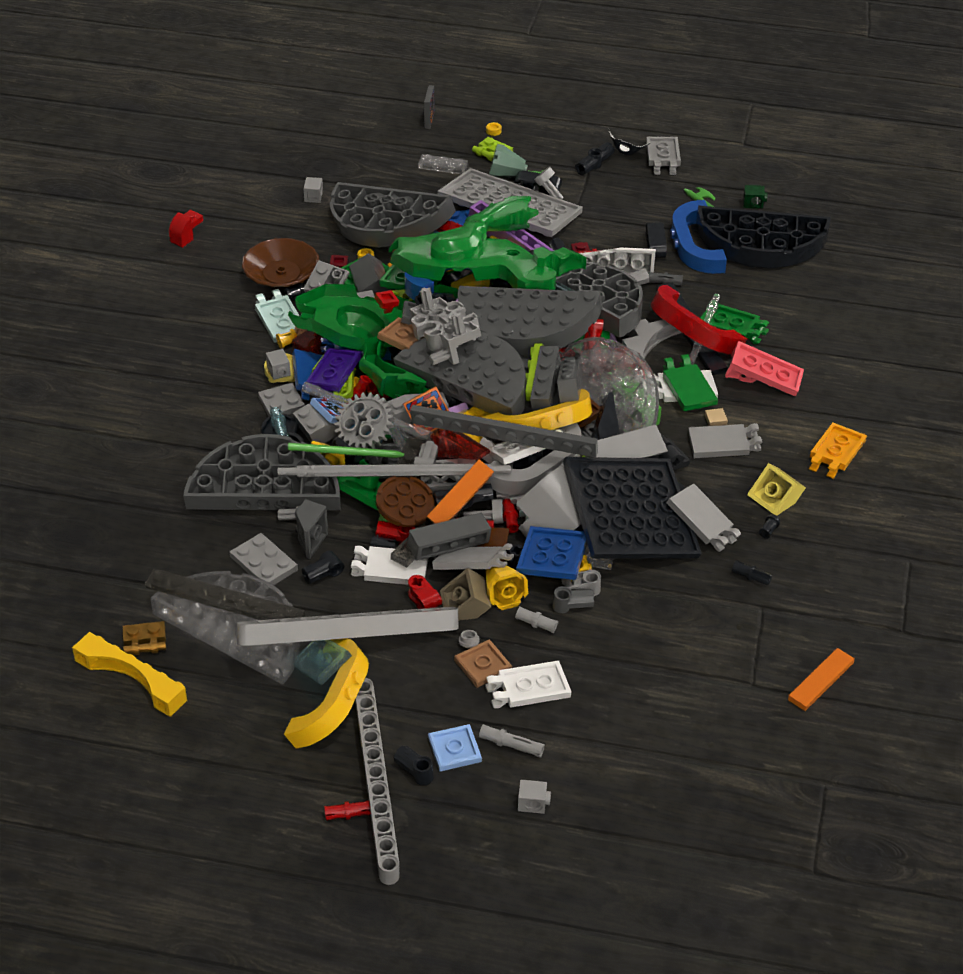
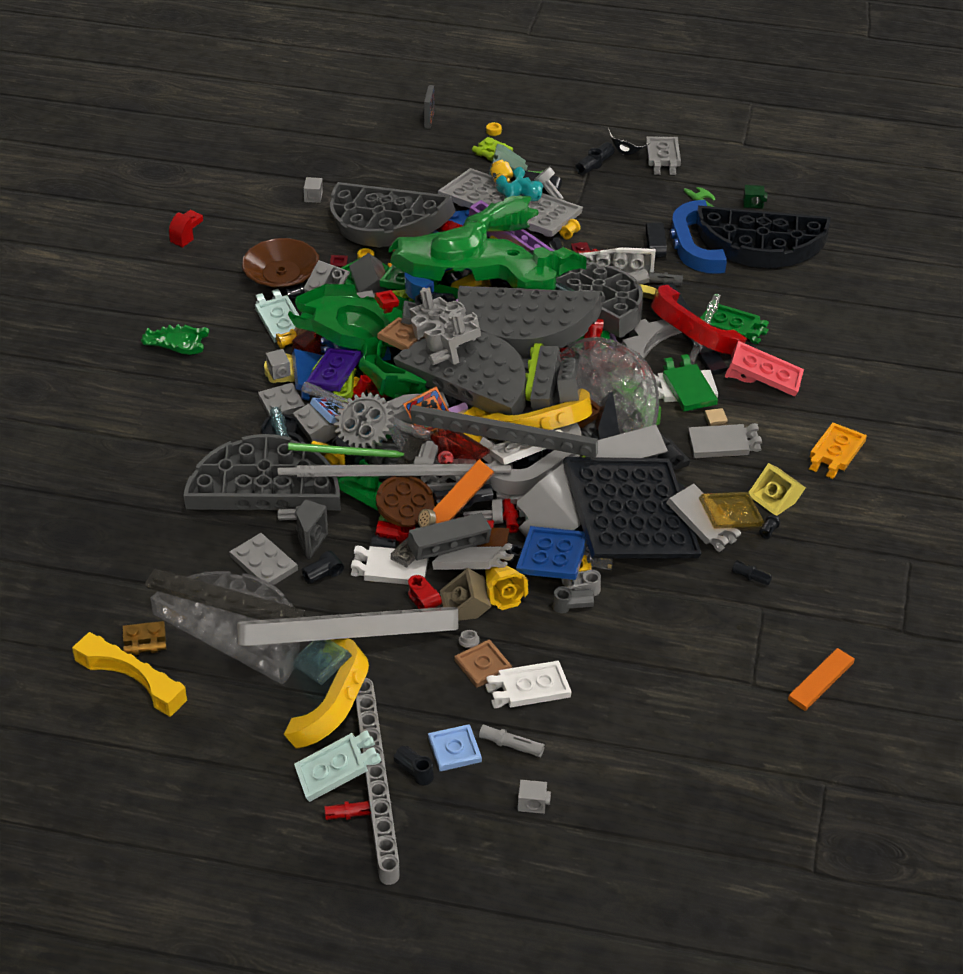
clear plate [418,154,468,174] -> none
light grey pin [515,607,558,633] -> none
none -> green animal [141,324,209,355]
none -> light aqua tile [294,731,382,802]
none -> tile [418,509,436,527]
none -> red axle [437,451,453,464]
none -> yellow head [490,160,513,183]
none -> teal animal [496,167,544,202]
none -> yellow bush [559,219,581,240]
none -> light yellow tile [641,284,657,299]
none -> clear yellow tile [699,492,764,529]

